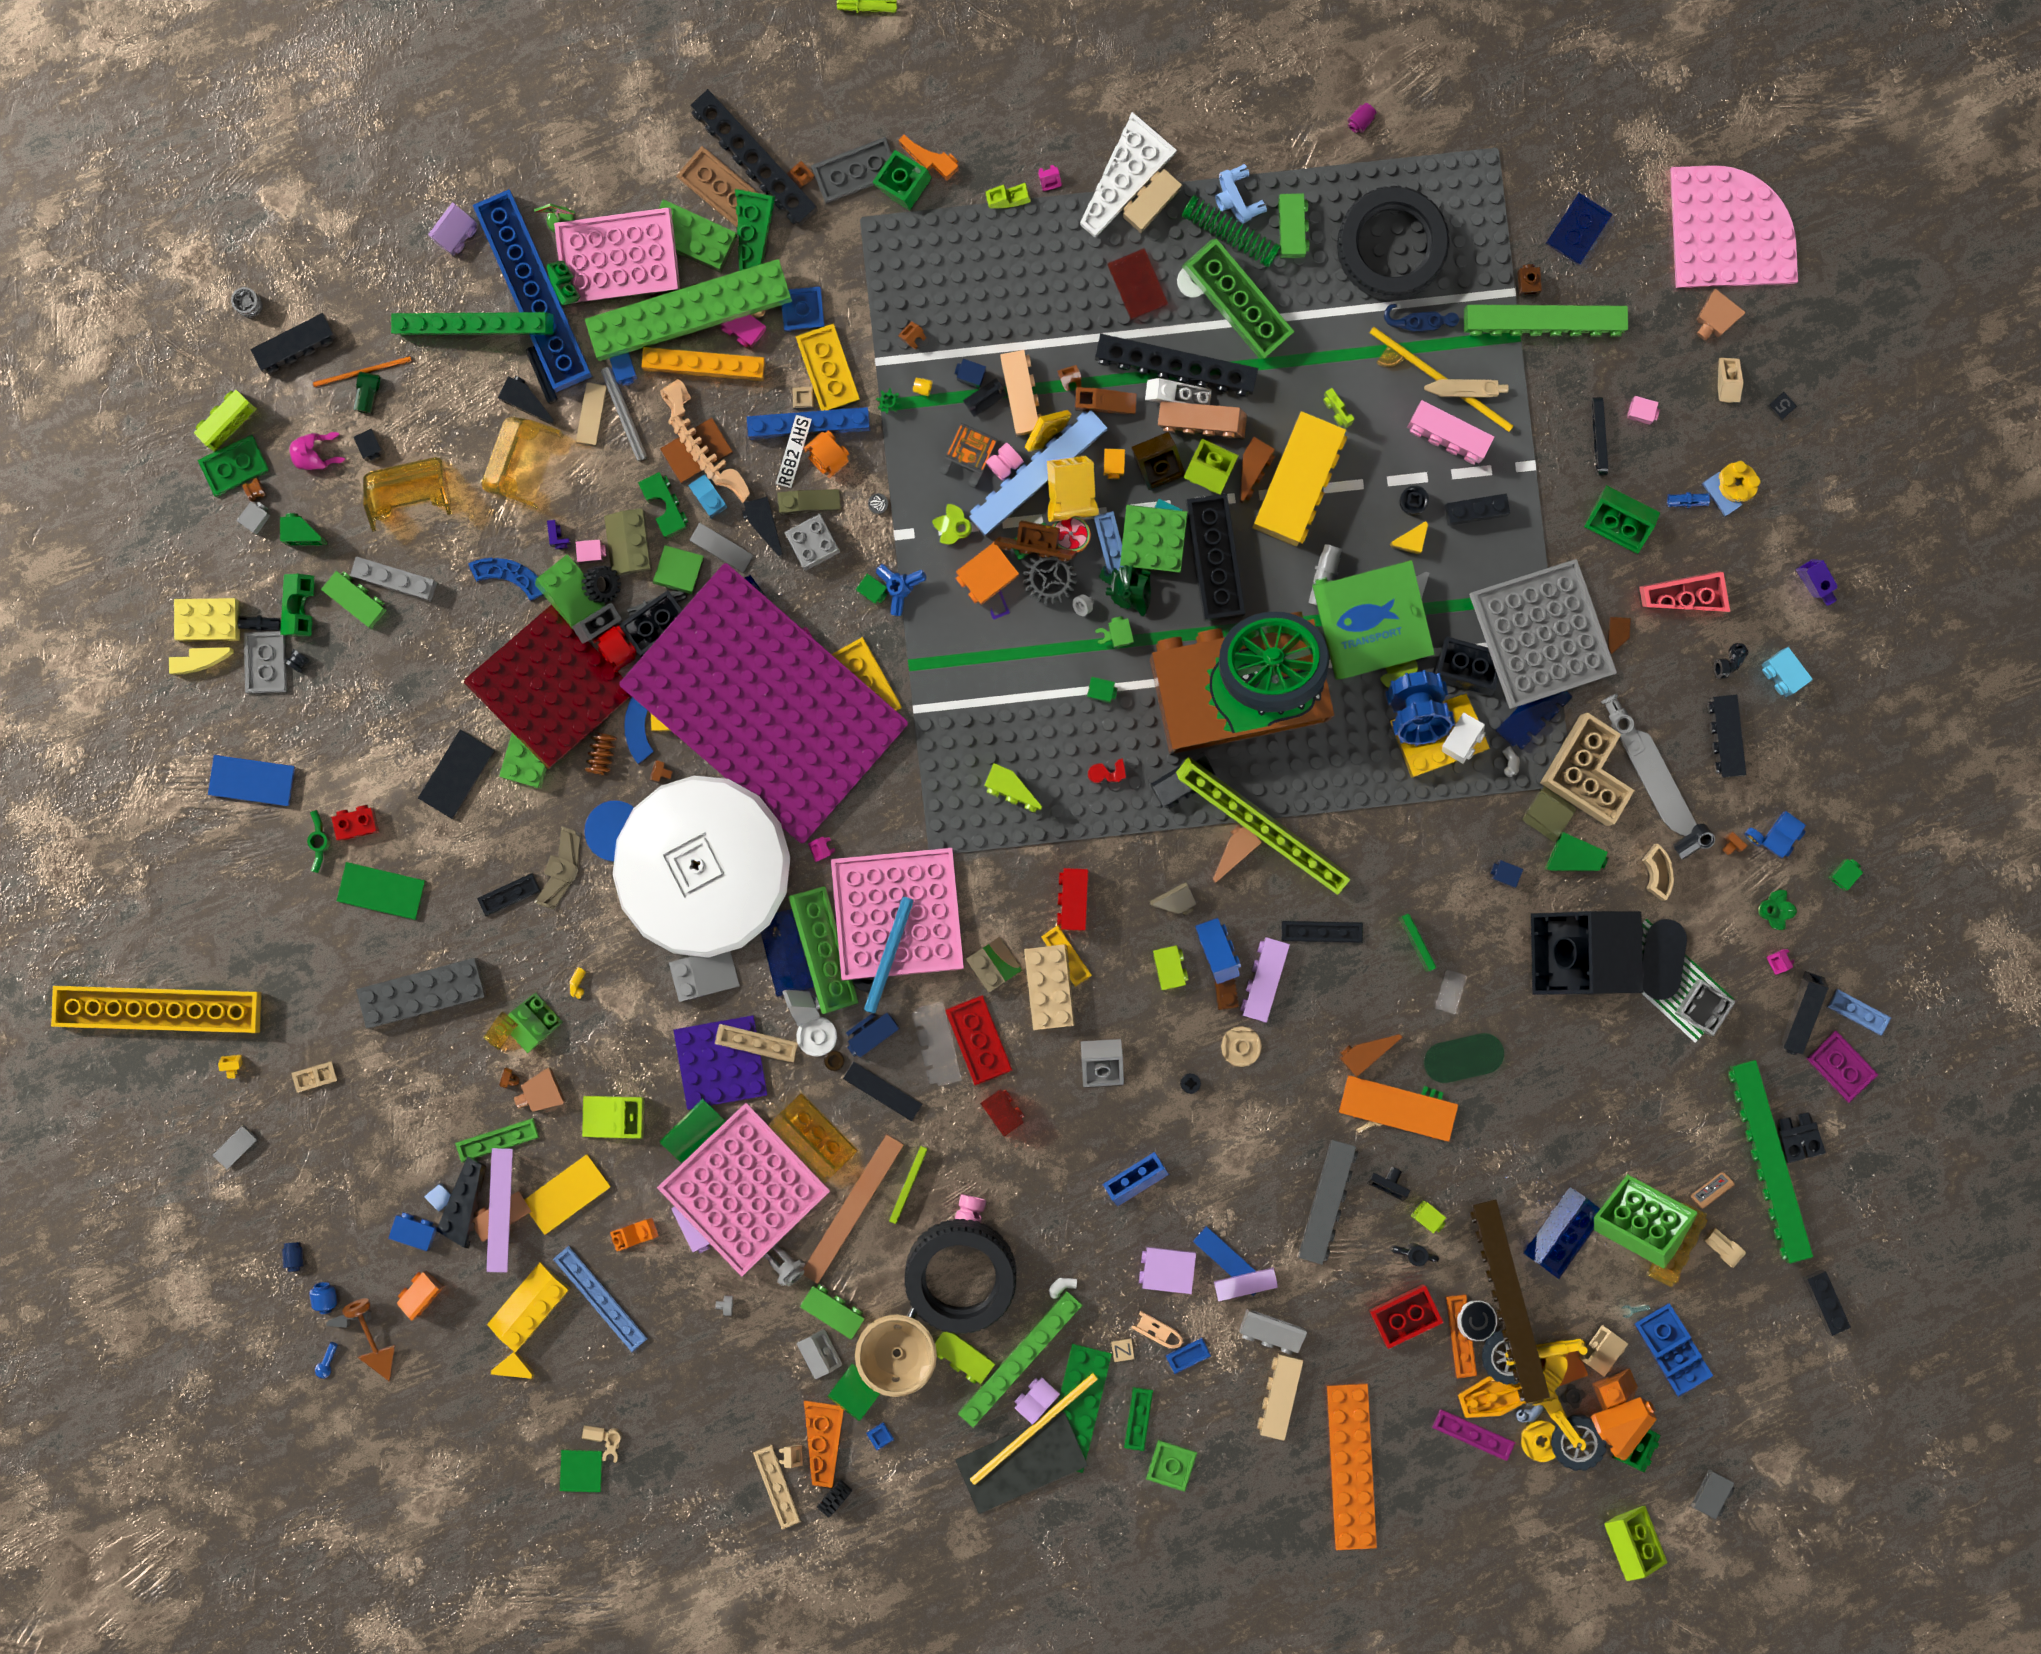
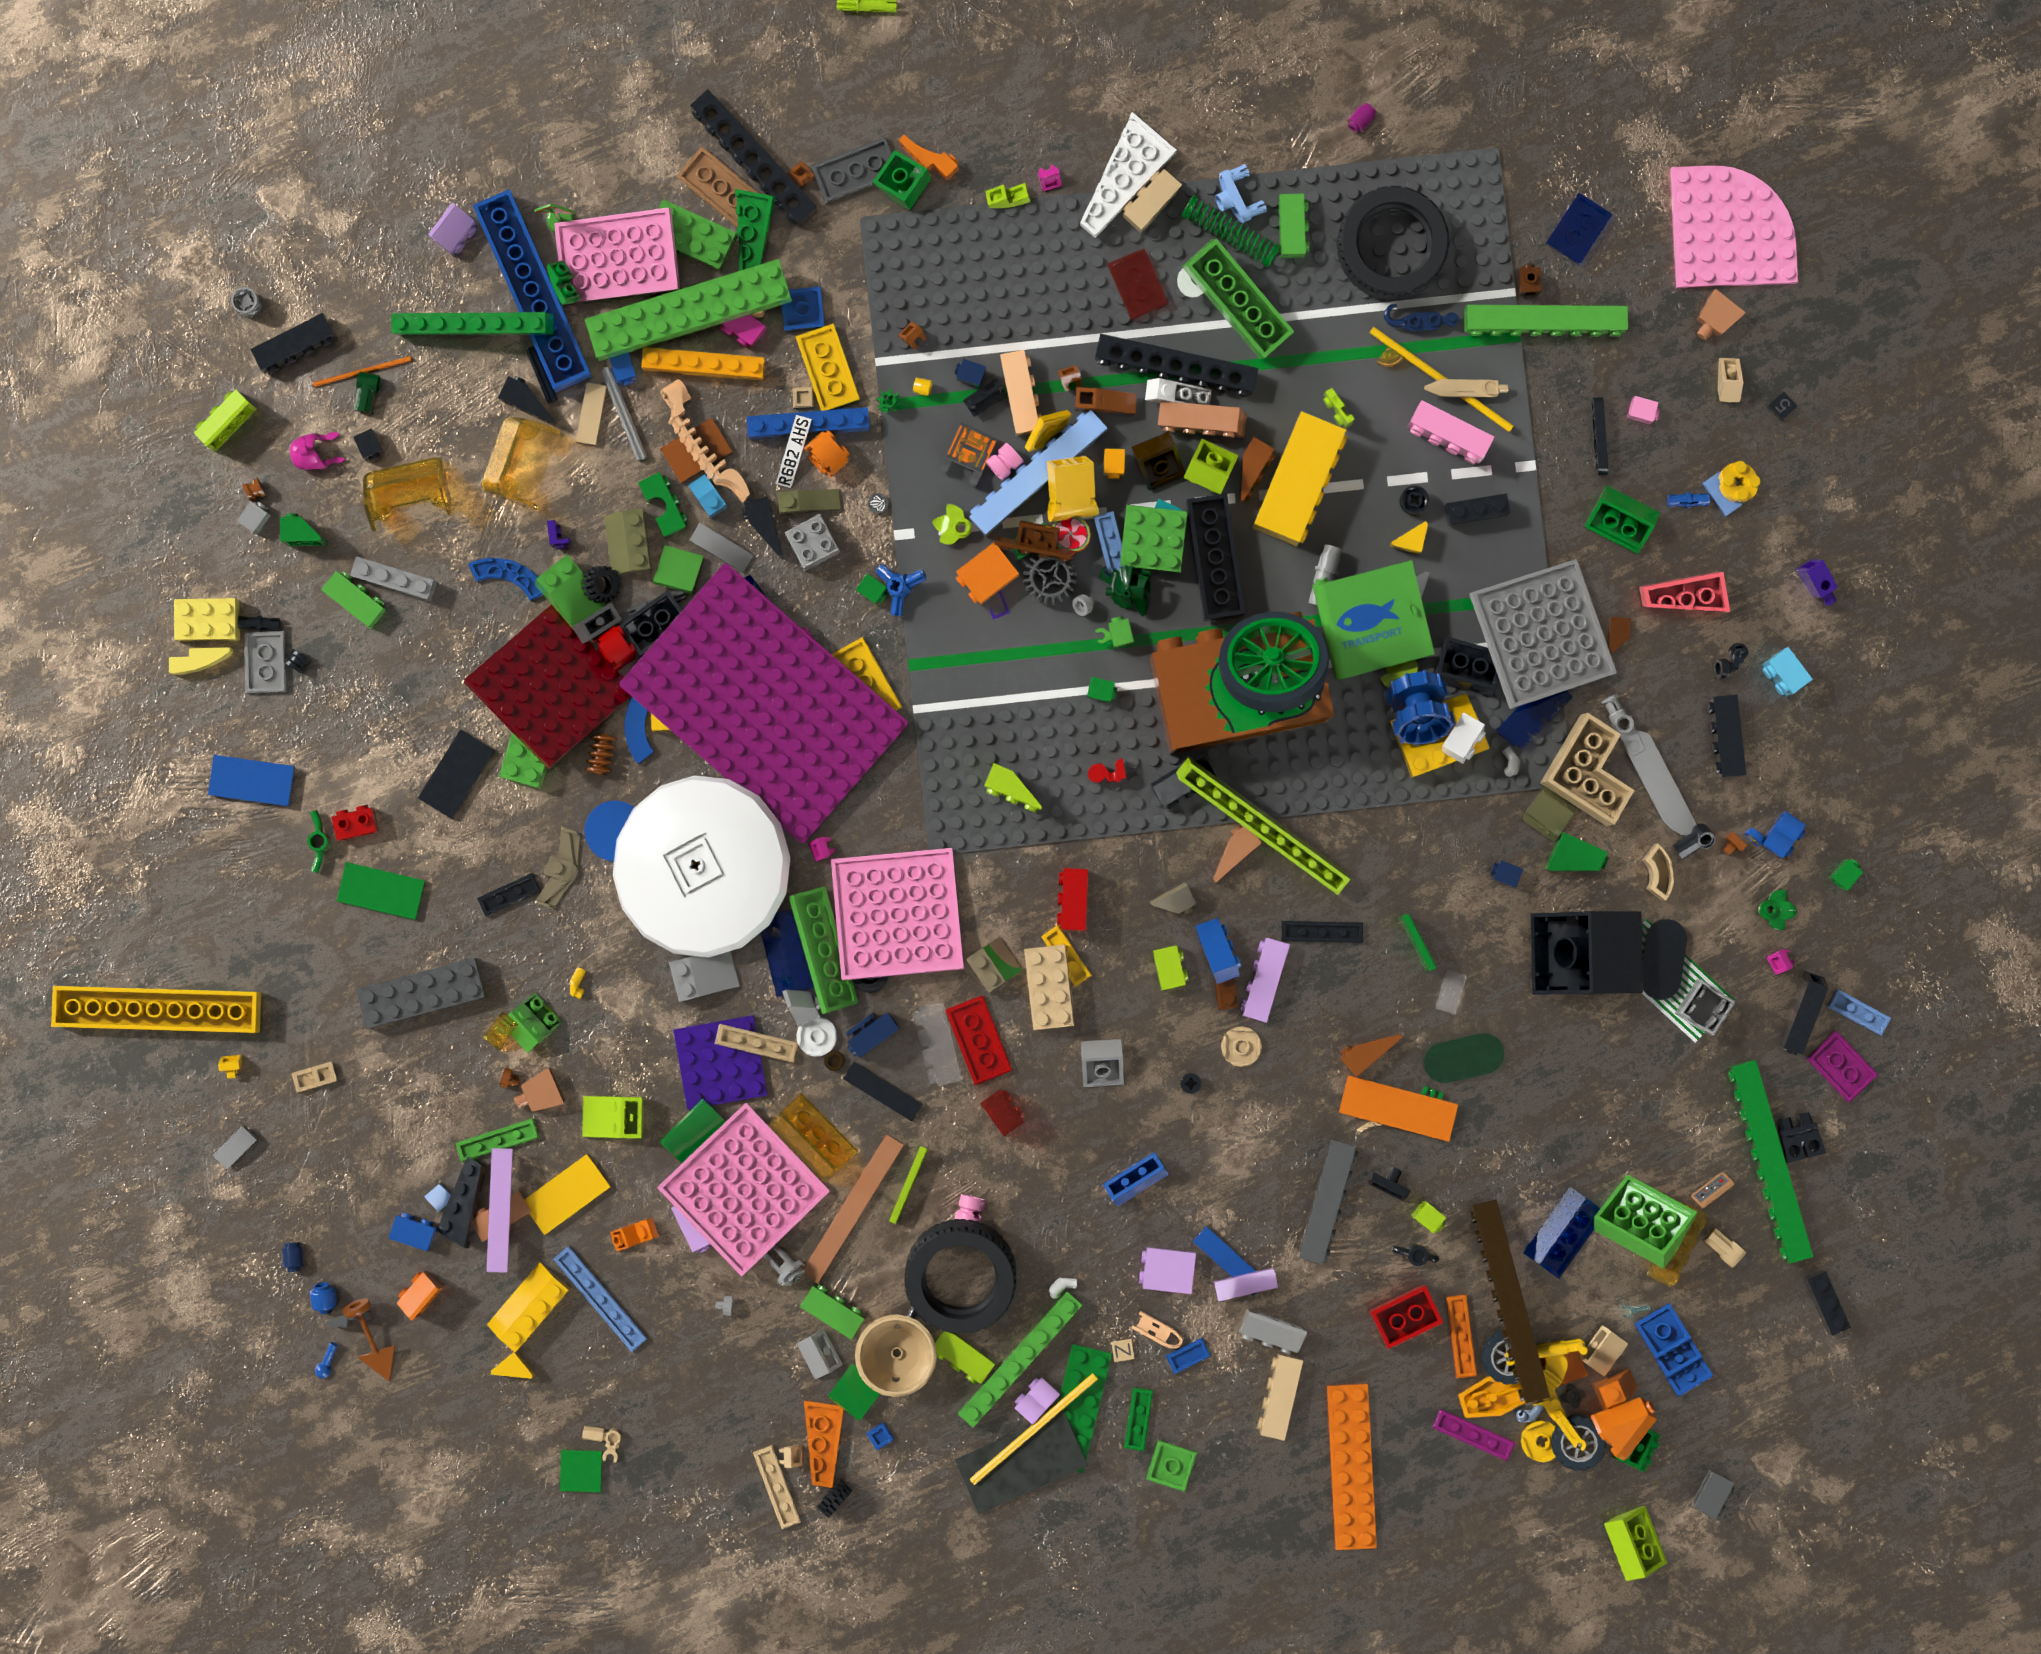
green tile [197,434,270,497] -> none
green arch [280,573,315,637] -> none
bright pink brick [576,540,607,564] -> none
dark orange tile [650,760,673,782] -> none
dark azure axle [864,897,913,1013] -> none
black tile [1457,1300,1497,1341] -> none

